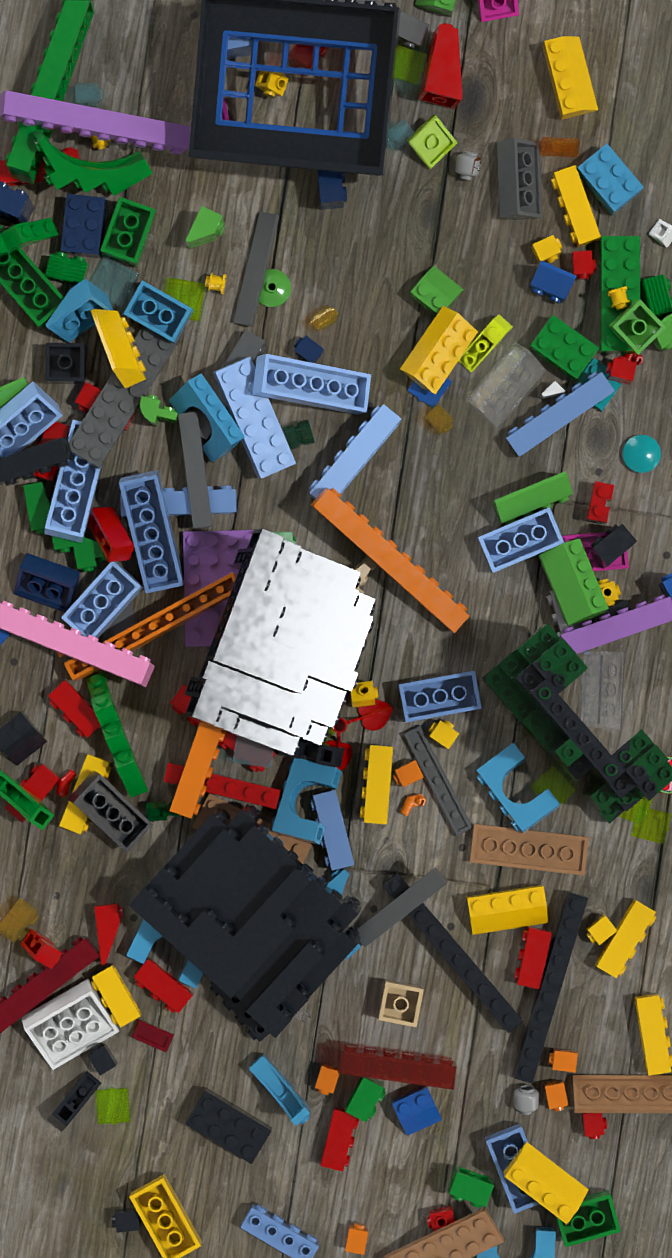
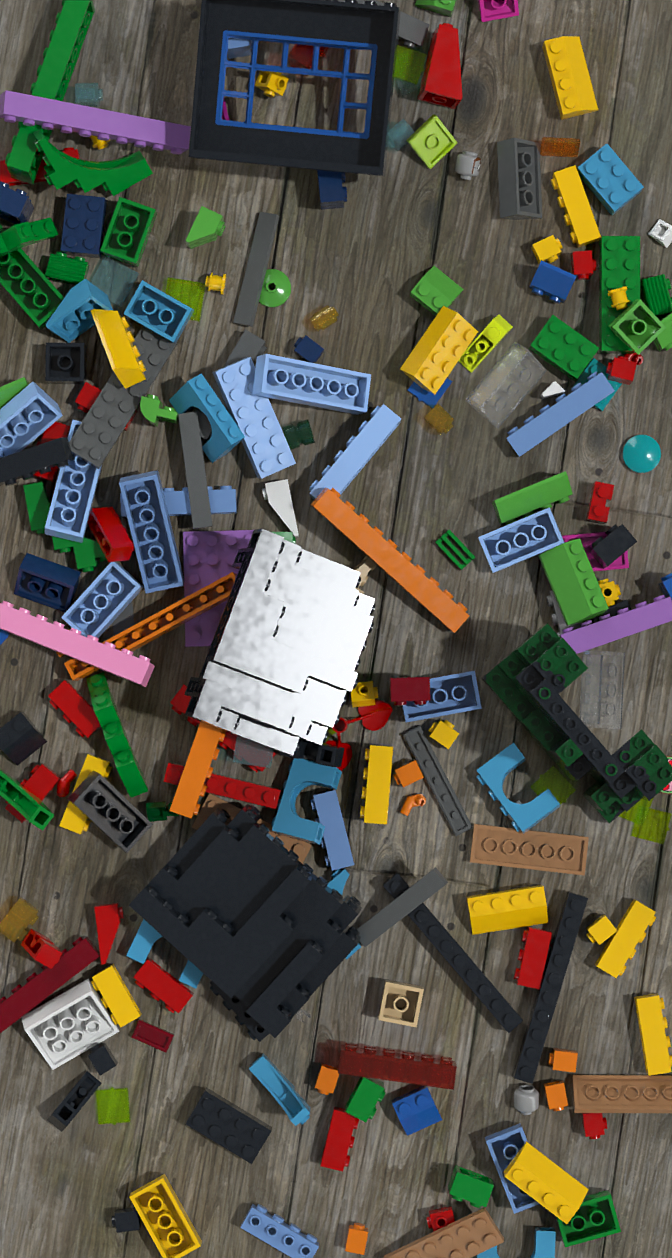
none -> white slope [262,479,299,537]
none -> dark red brick [389,677,430,705]
none -> green tile [435,529,475,570]

